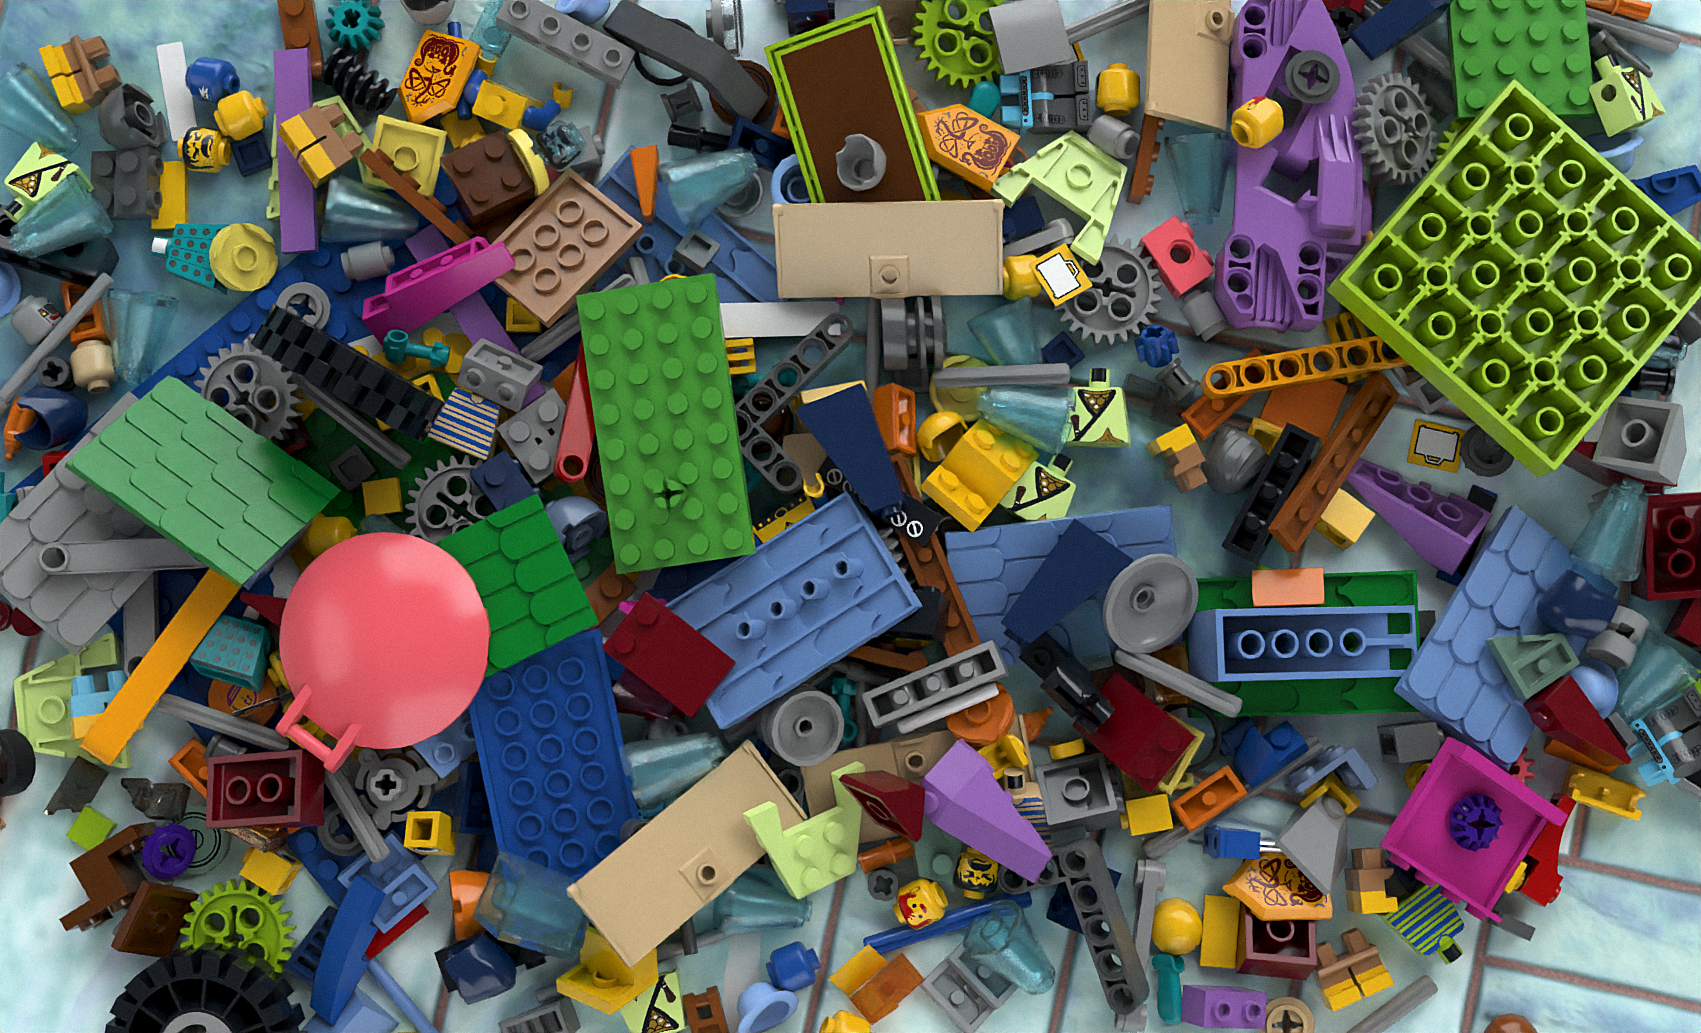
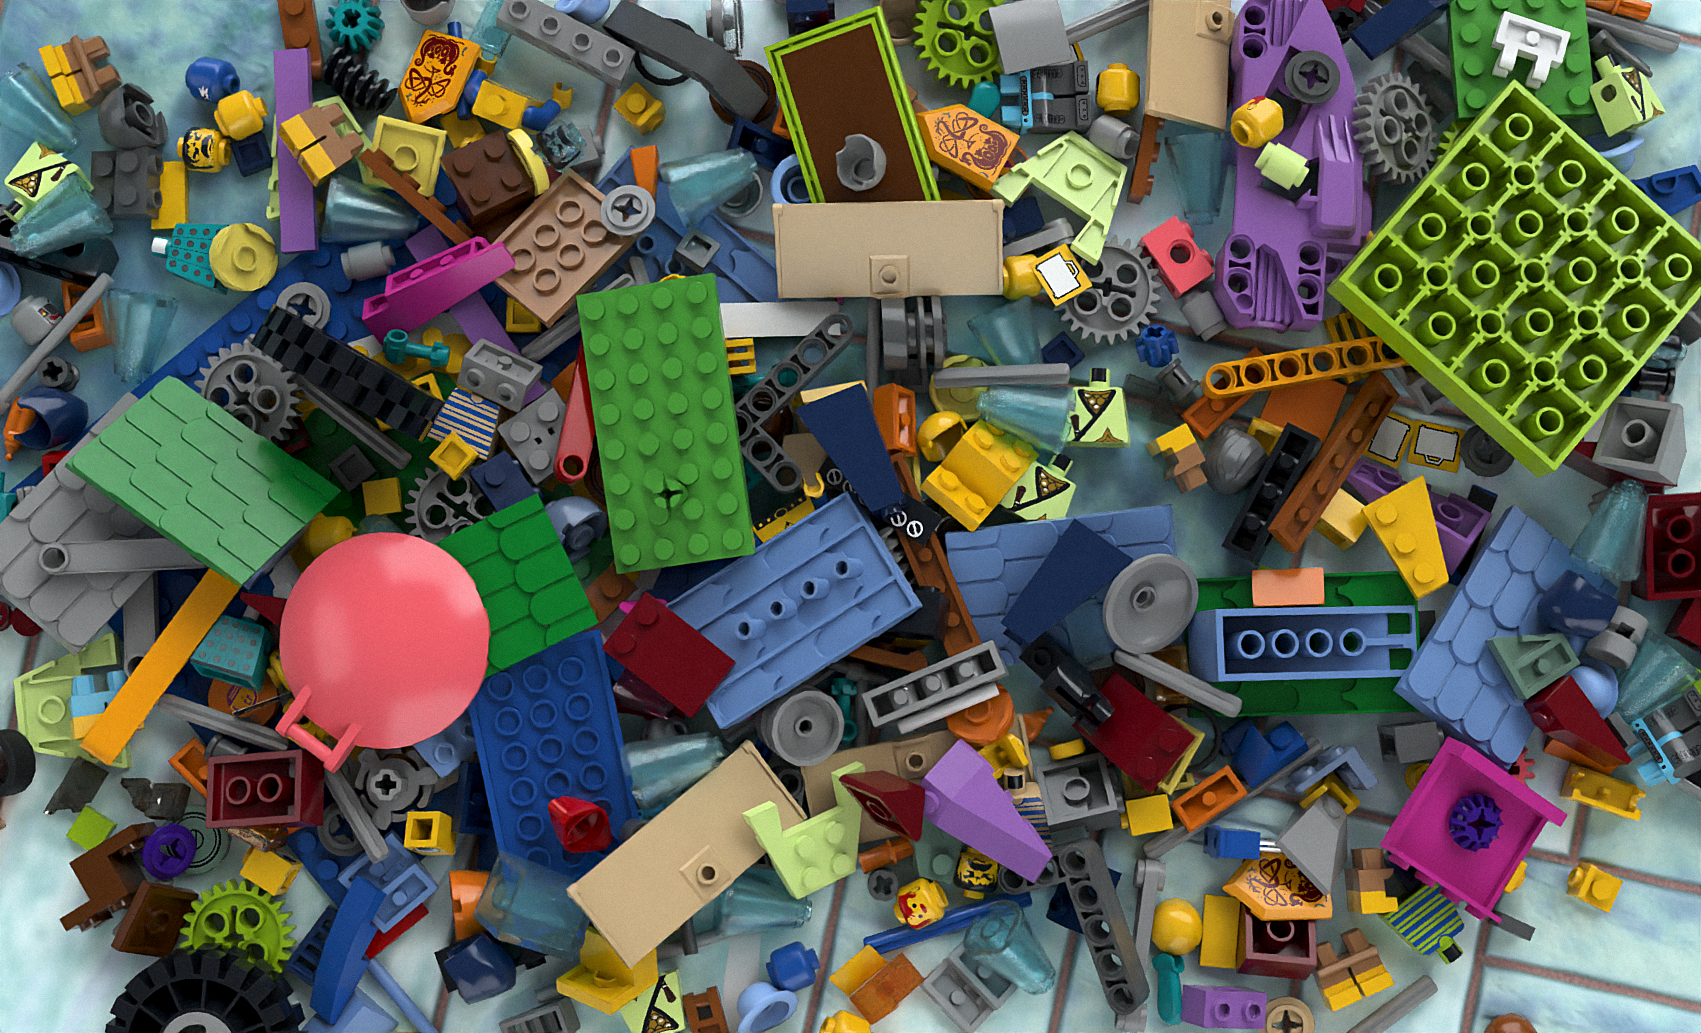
tan head [70,340,120,394] -> none
white sticker [156,41,197,141] -> none
dark grey bush [660,82,703,123] -> none
black axle [667,123,730,157] -> none
red slope [1514,793,1577,907] -> none
none -> yellow tile [429,431,480,481]
none -> red hat [547,796,613,853]
none -> light grey gear [600,185,656,239]
none -> yellow bracket [613,81,667,136]
none -> yellowish green brick [1254,141,1310,190]
none -> yellow wing [1361,474,1449,601]
none -> sticker [1362,411,1417,469]
none -> white plate [1491,11,1571,90]
none -> yellow bracket [1566,862,1623,913]

